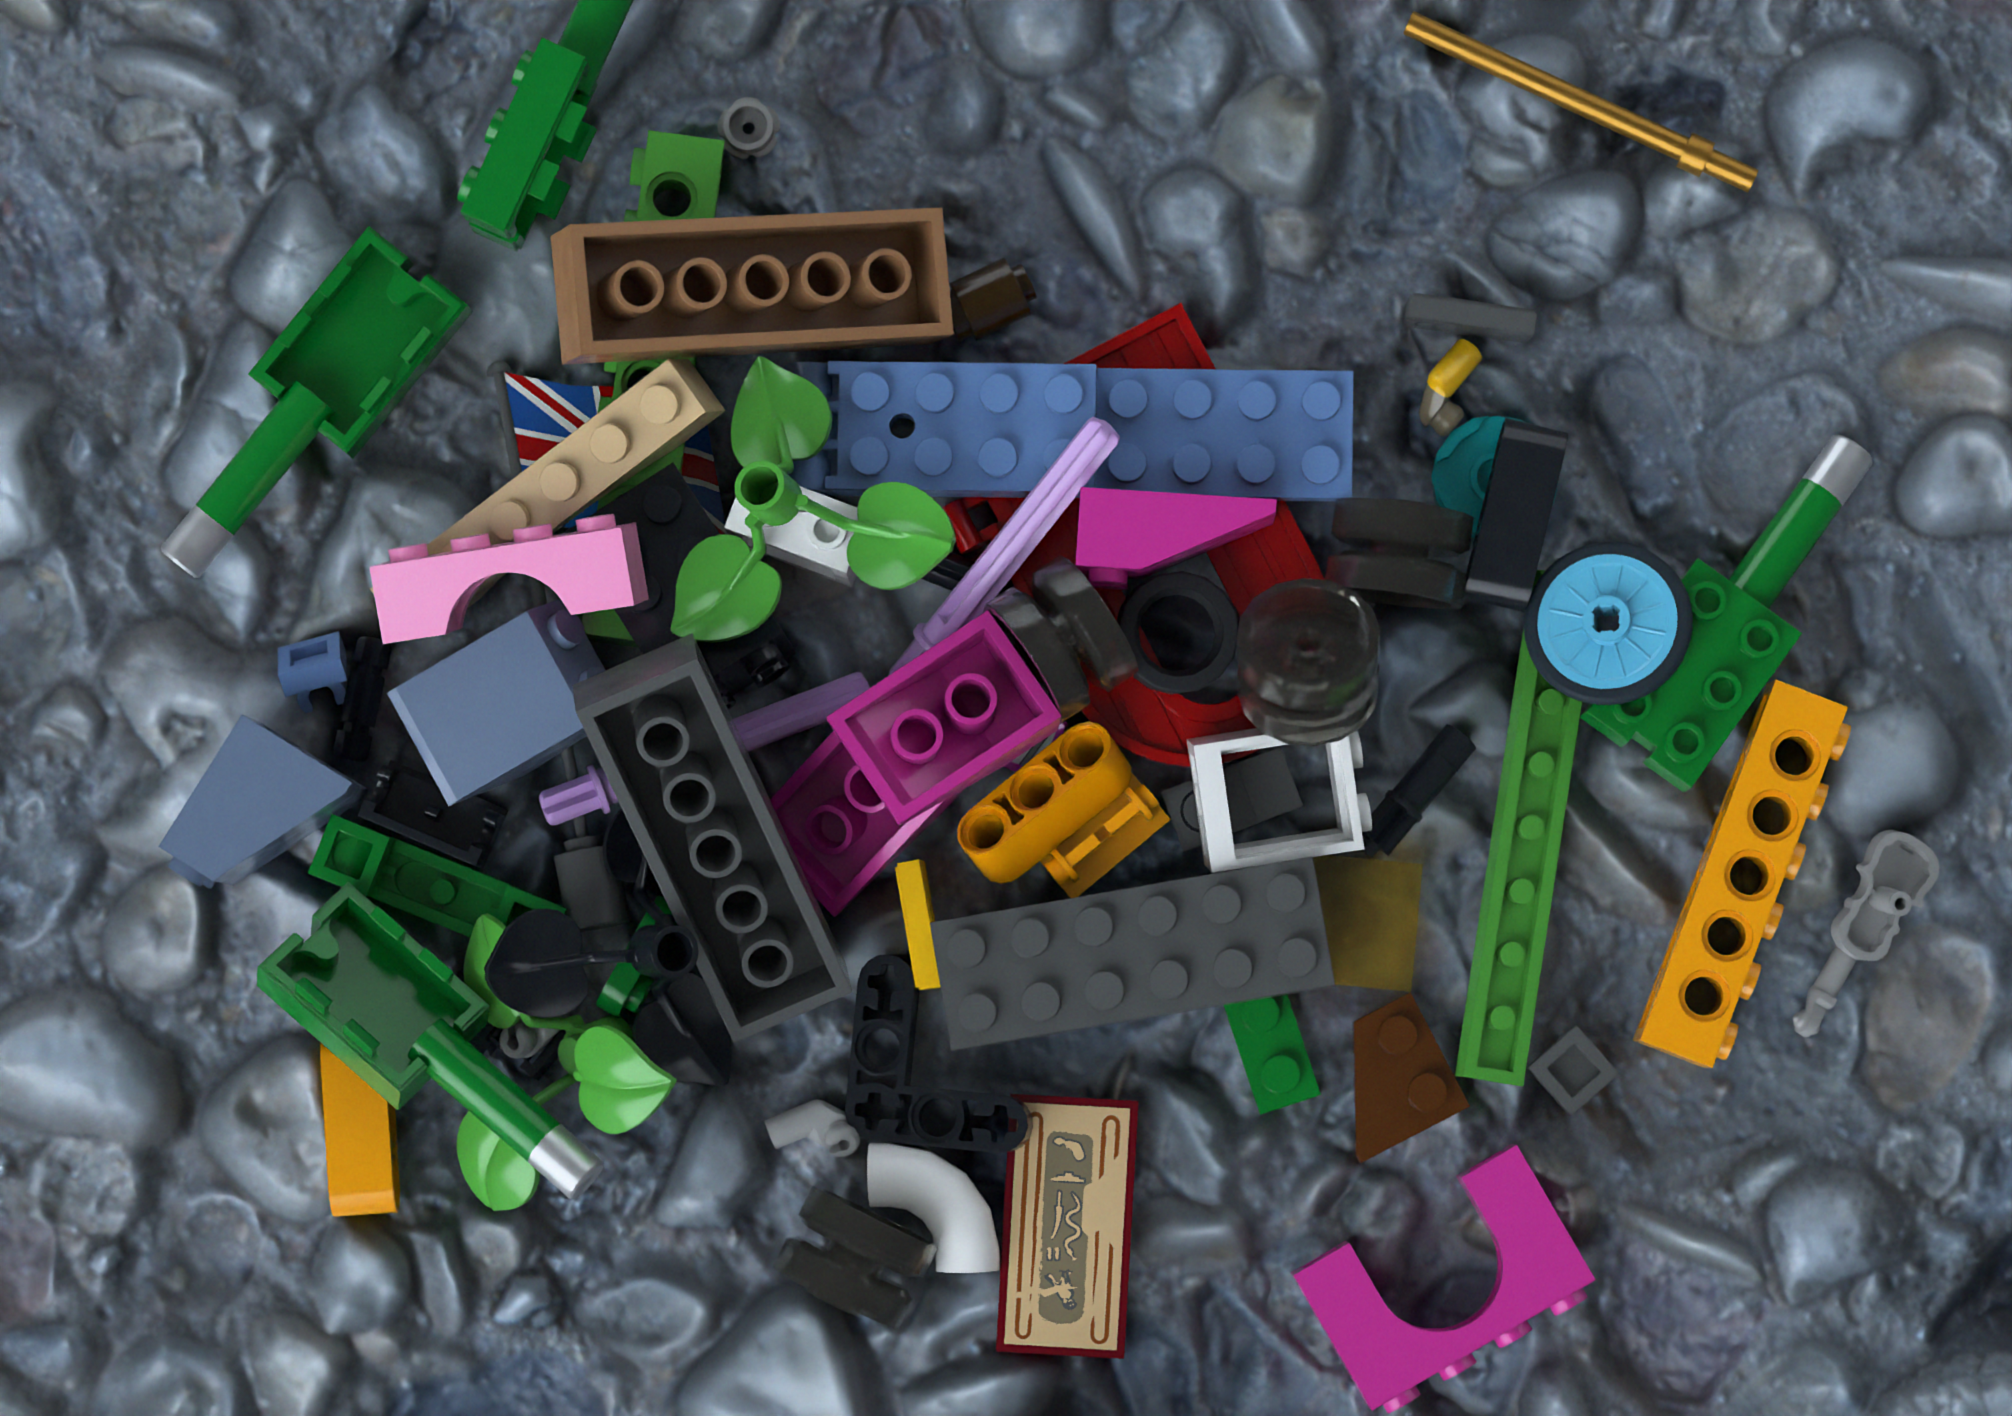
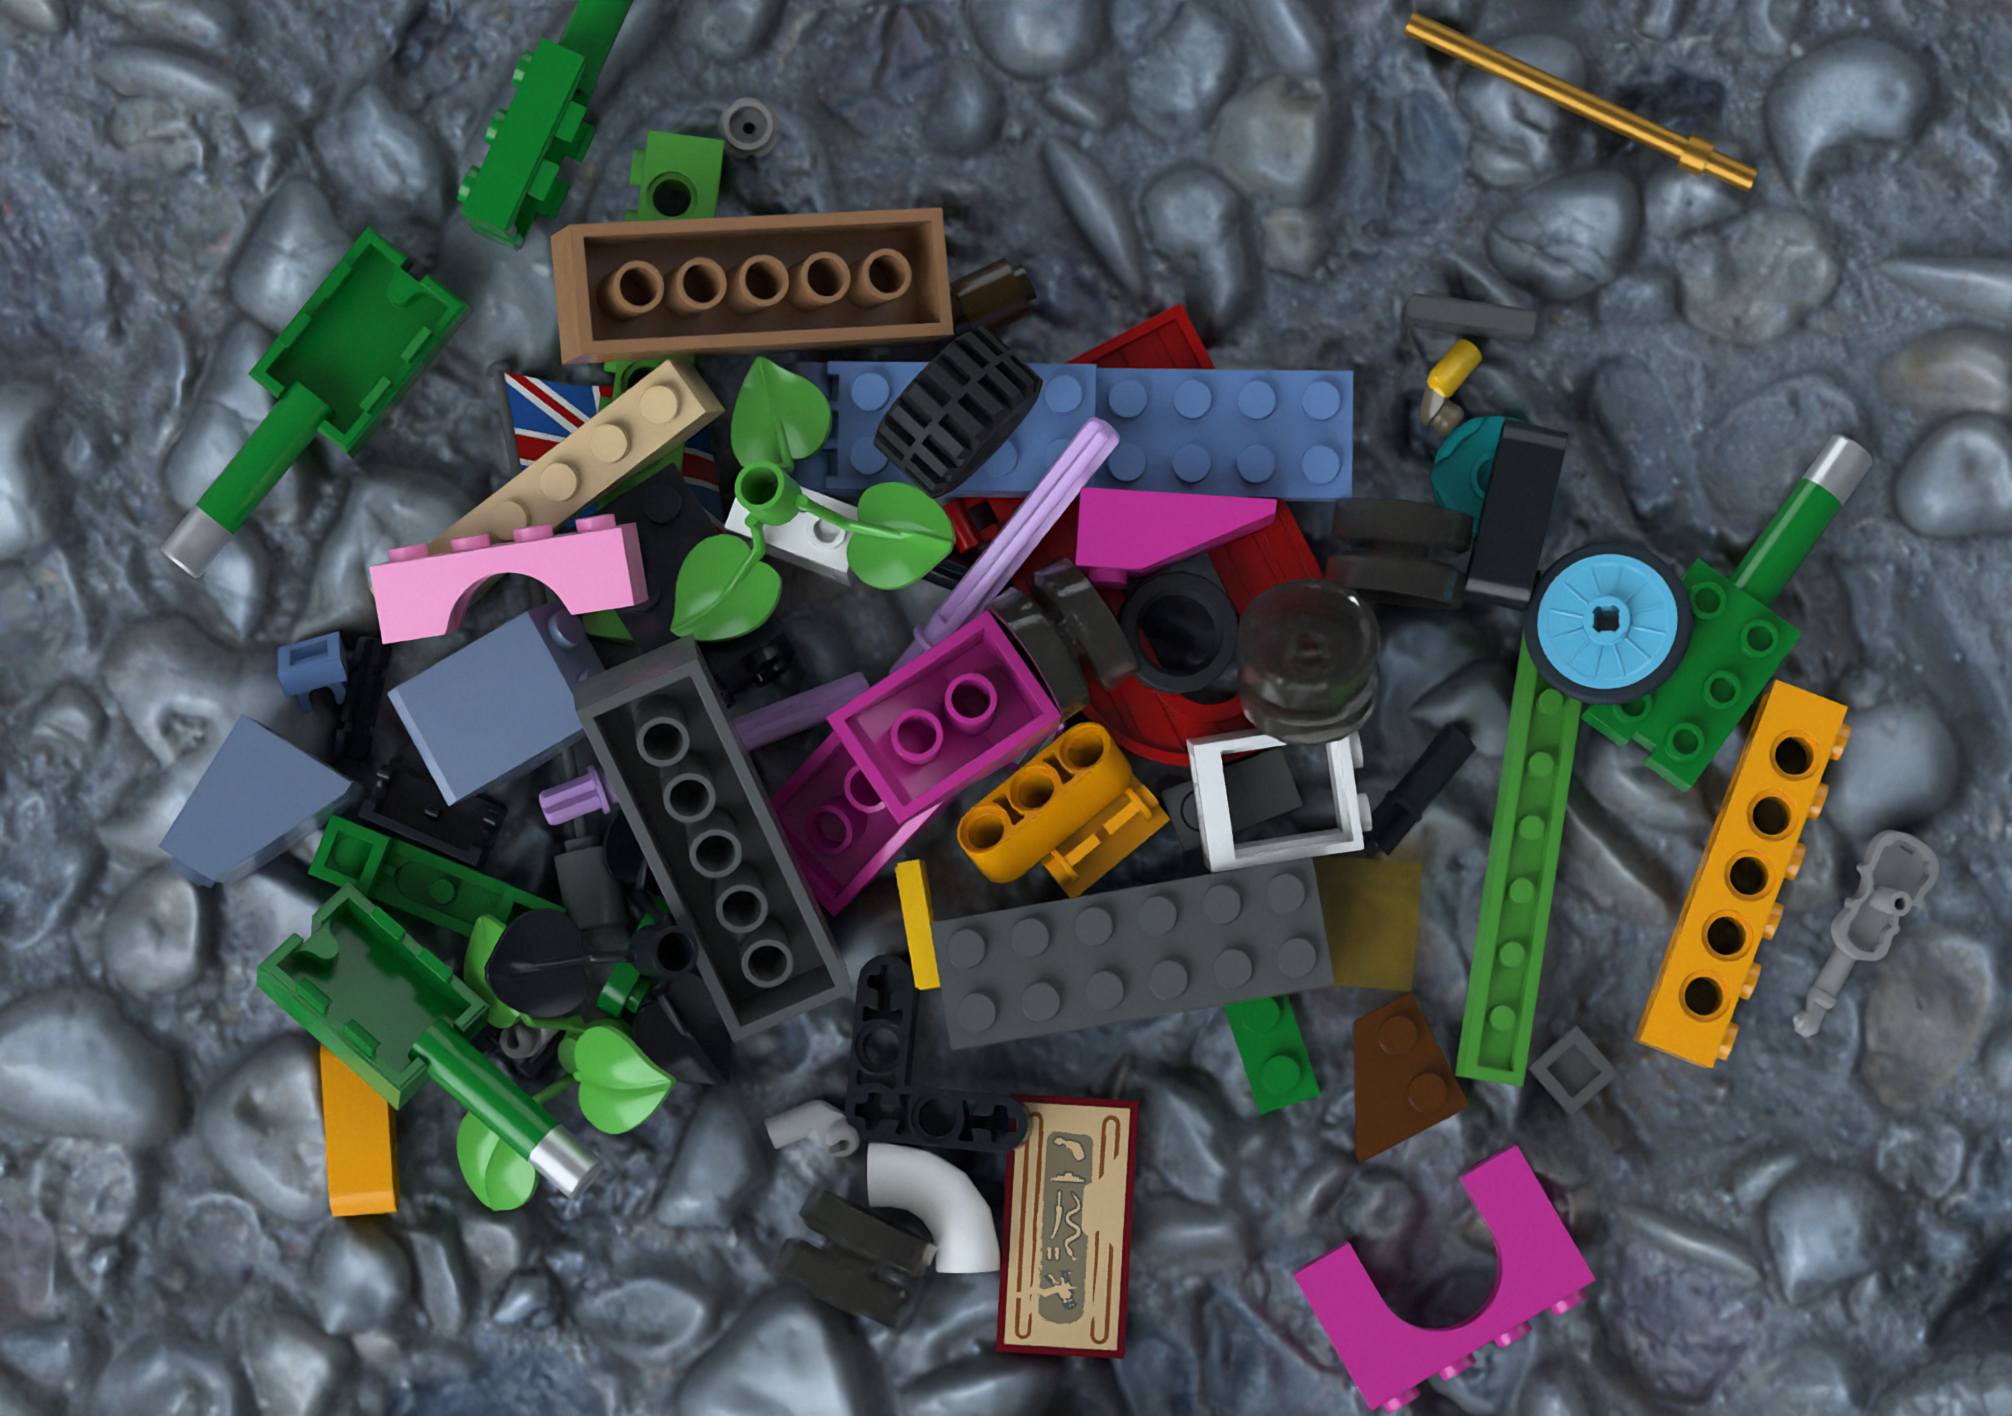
none -> black tyre [873,326,1043,499]

